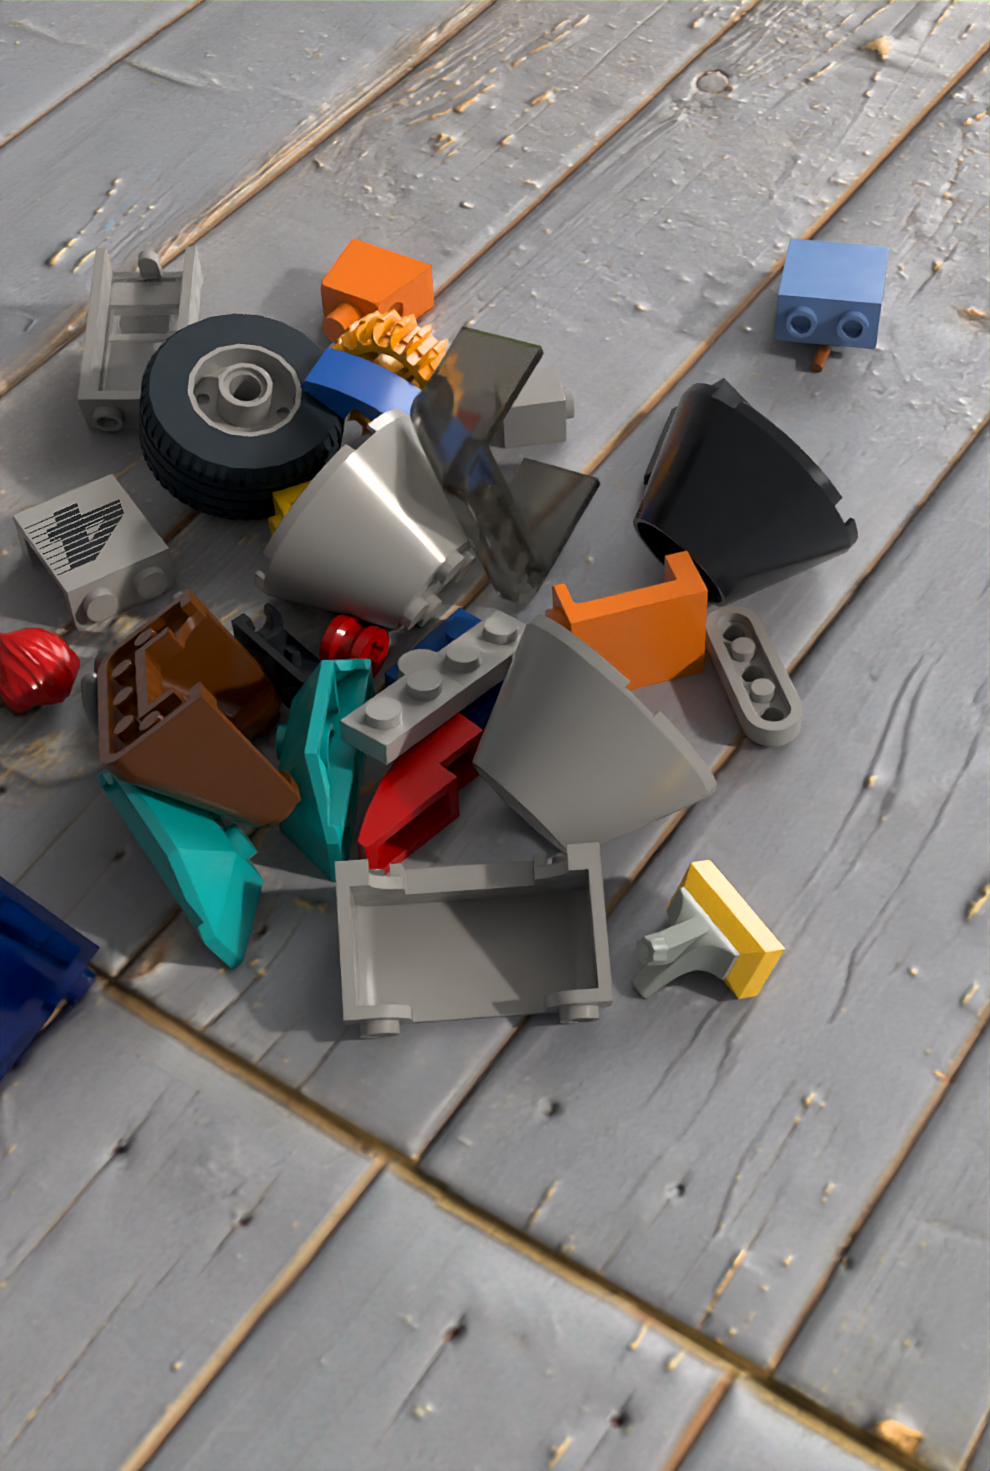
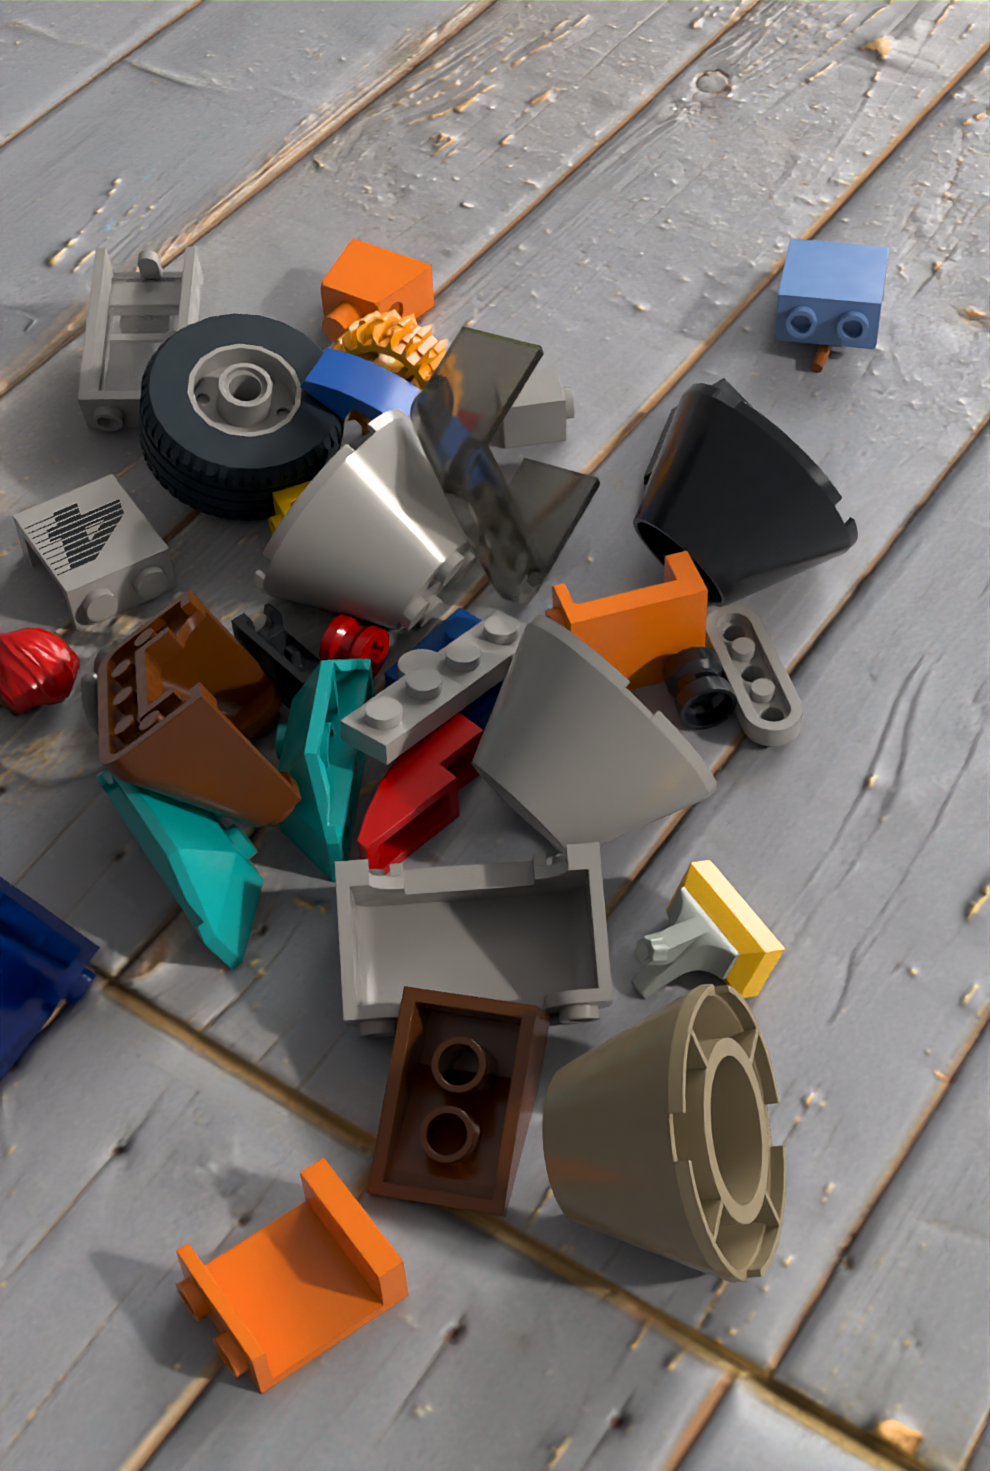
none -> orange panel [175,1157,409,1394]
none -> reddish brown slope [367,986,550,1217]
none -> dark tan cone [542,984,786,1283]
none -> black wheel [662,647,737,730]

